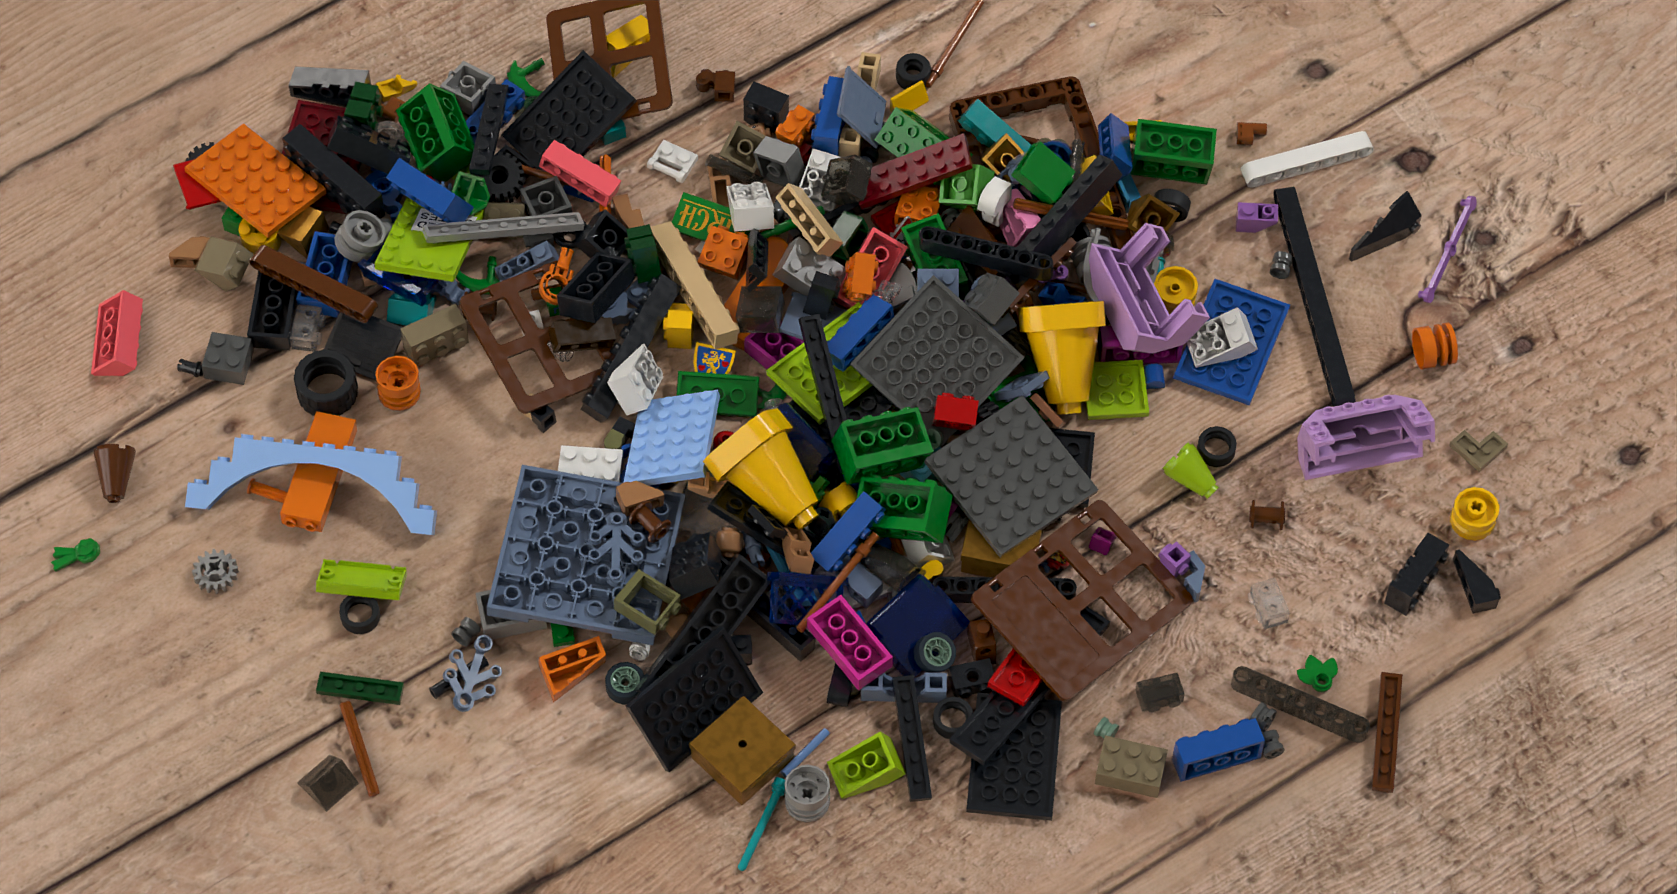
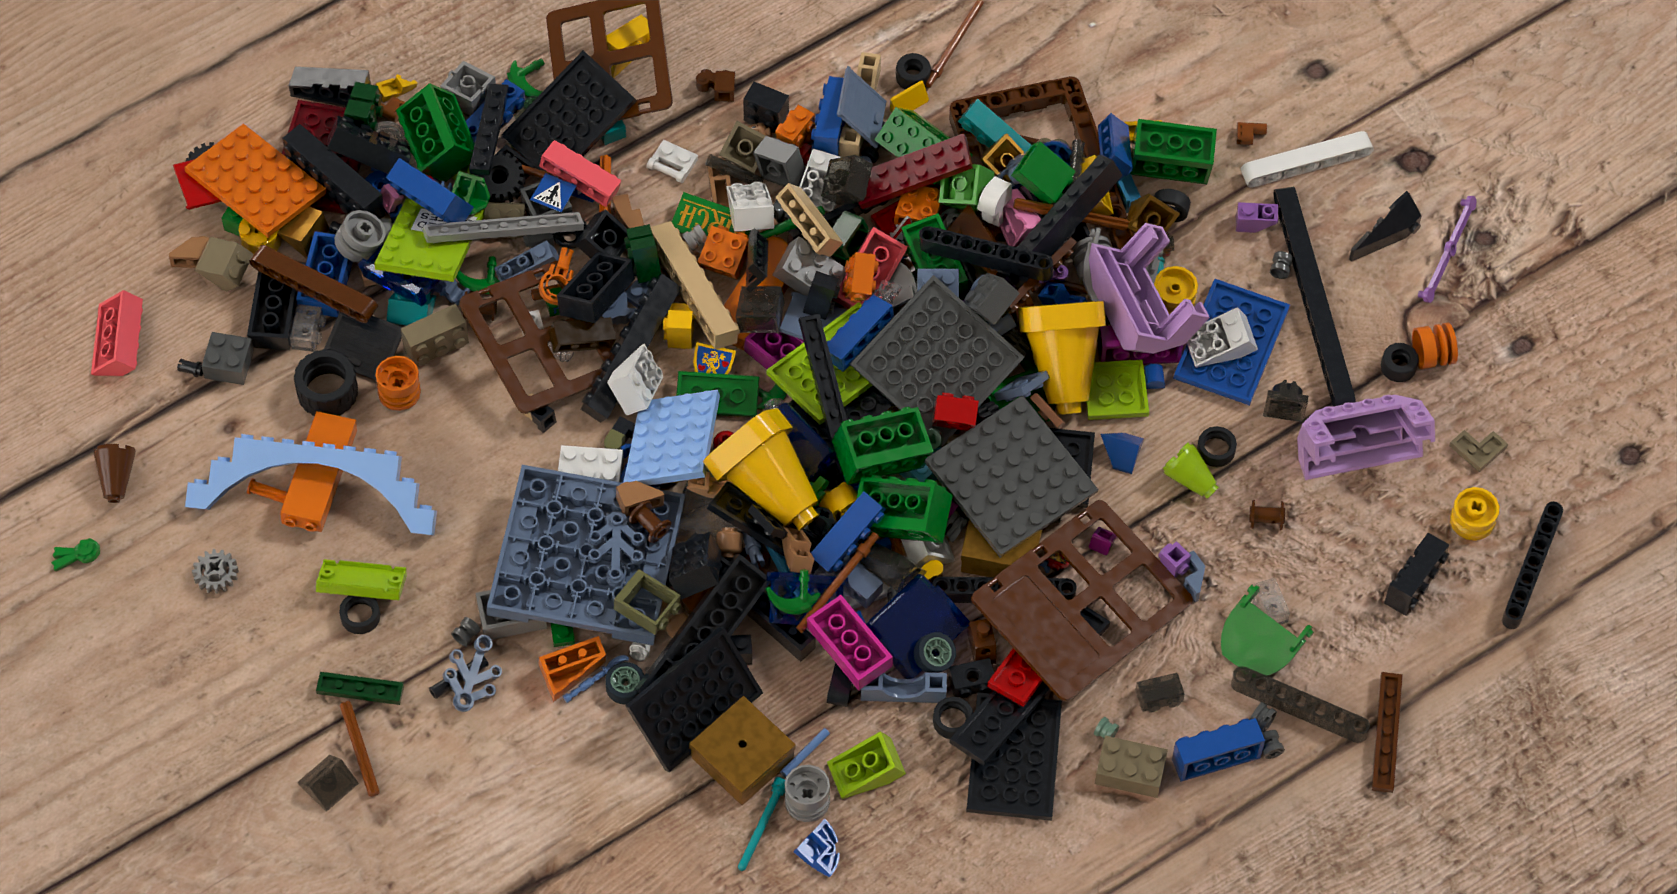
black plate [892,675,932,802] -> none
green plate [1297,655,1338,692] -> none
black slope [1453,549,1501,614] -> none
none -> bright pink tile [380,184,404,213]
none -> blue sticker [530,173,577,212]
none -> medium blue piece [563,655,629,703]
none -> light grey wheel [682,224,707,251]
none -> green piece [766,569,821,614]
none -> blue brick [793,819,840,877]
none -> blue slope [1100,433,1144,474]
none -> green piece [1221,585,1314,679]
none -> clear smoke piece [1263,380,1309,422]
none -> black tyre [1381,343,1419,382]
none -> black beam [1502,501,1563,629]

